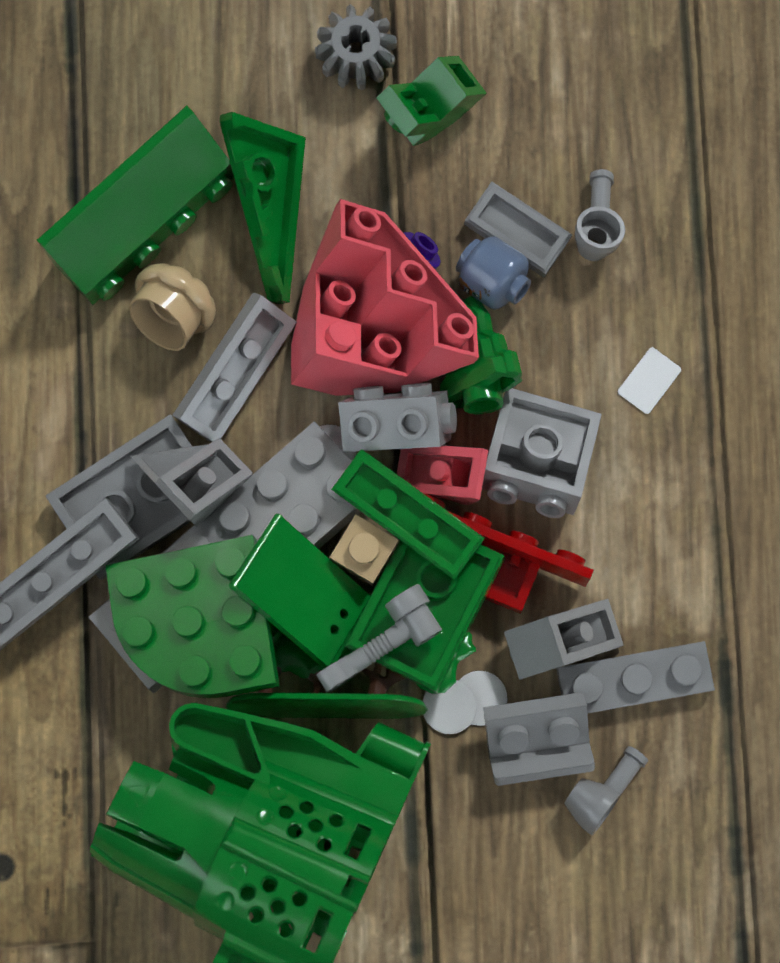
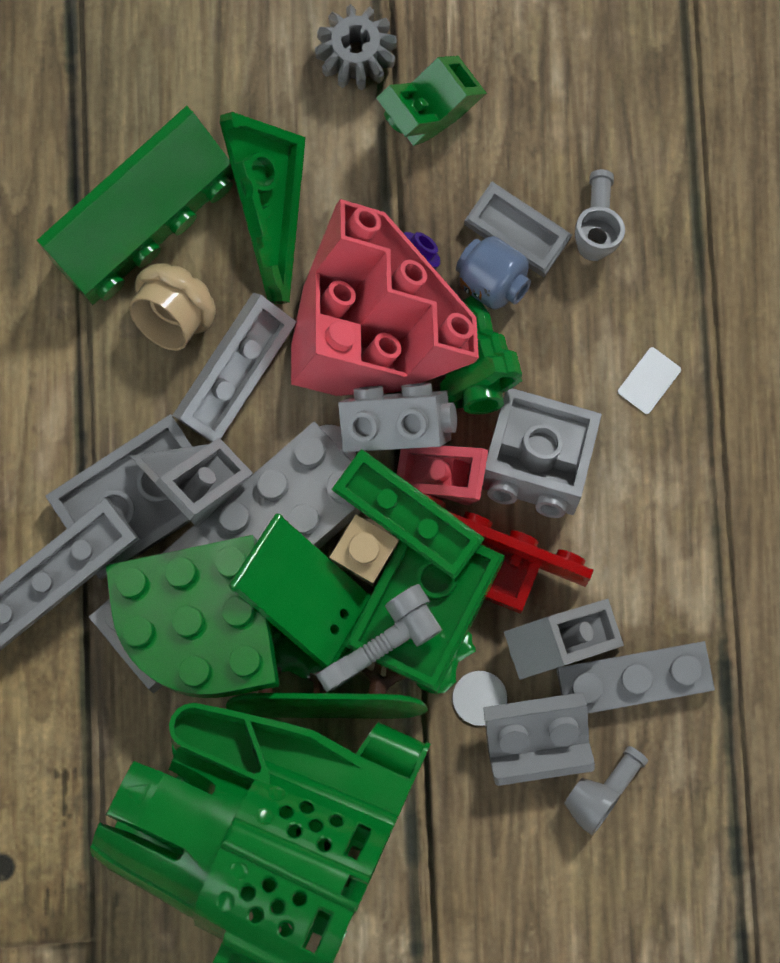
white sticker [423,680,477,734] -> none

